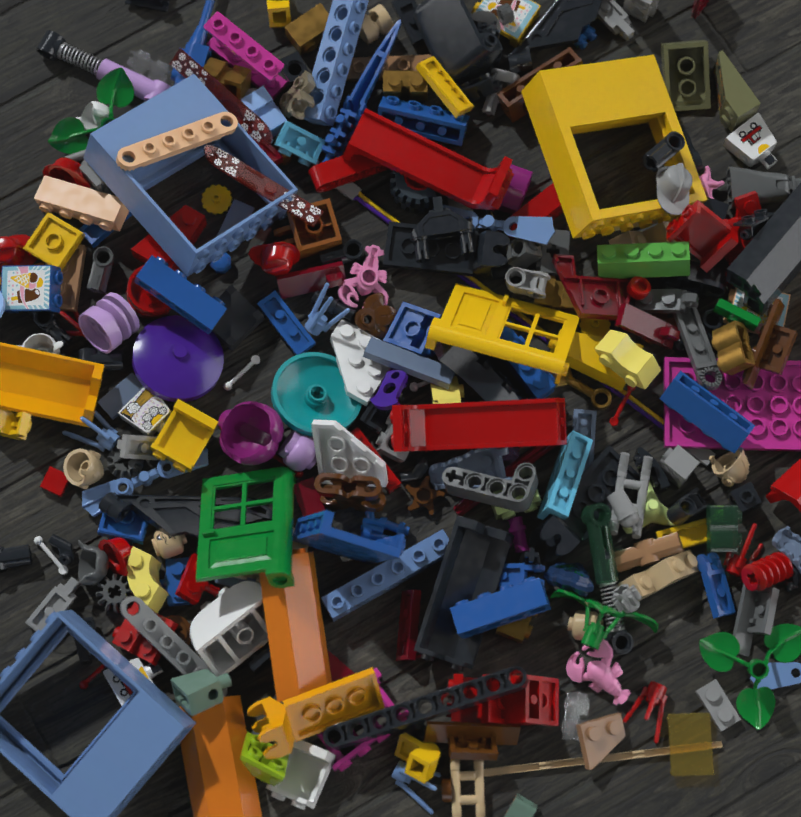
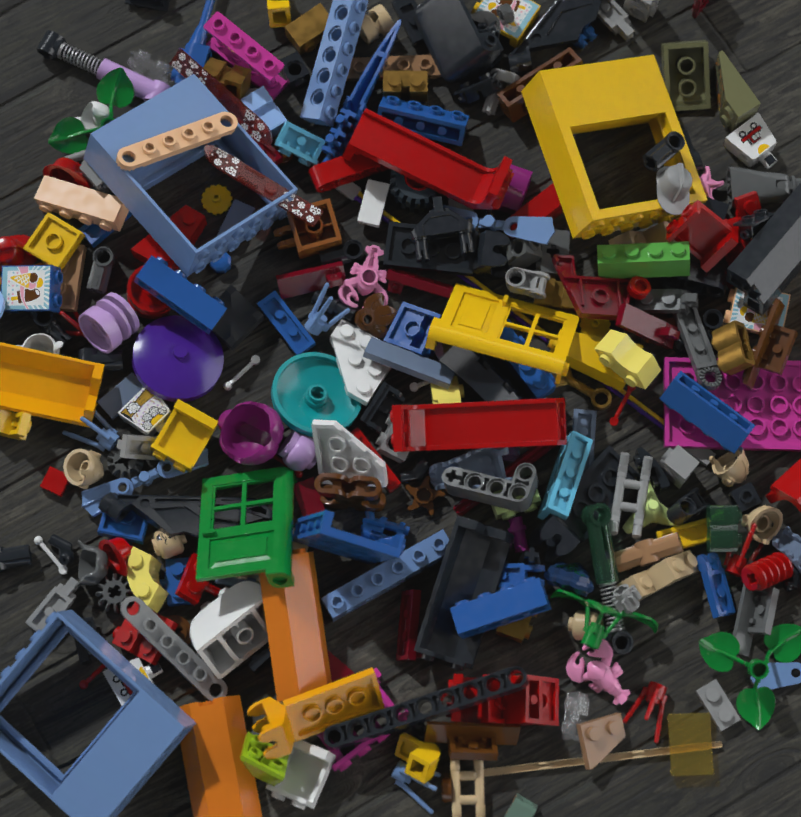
sand green torso [171,669,232,716] -> none
red piece [249,242,300,276] -> none
dark tan plate [279,70,316,120] -> none
dark purple piece [370,370,408,410] -> none
yellow plate [415,56,474,118] -> none
light grey piece [607,489,639,532] -> none
green plate [713,299,761,332] -> none
none -> white tile [357,179,390,228]
none -> dark red hinge [385,268,454,298]
none -> tan helmet [741,505,783,545]

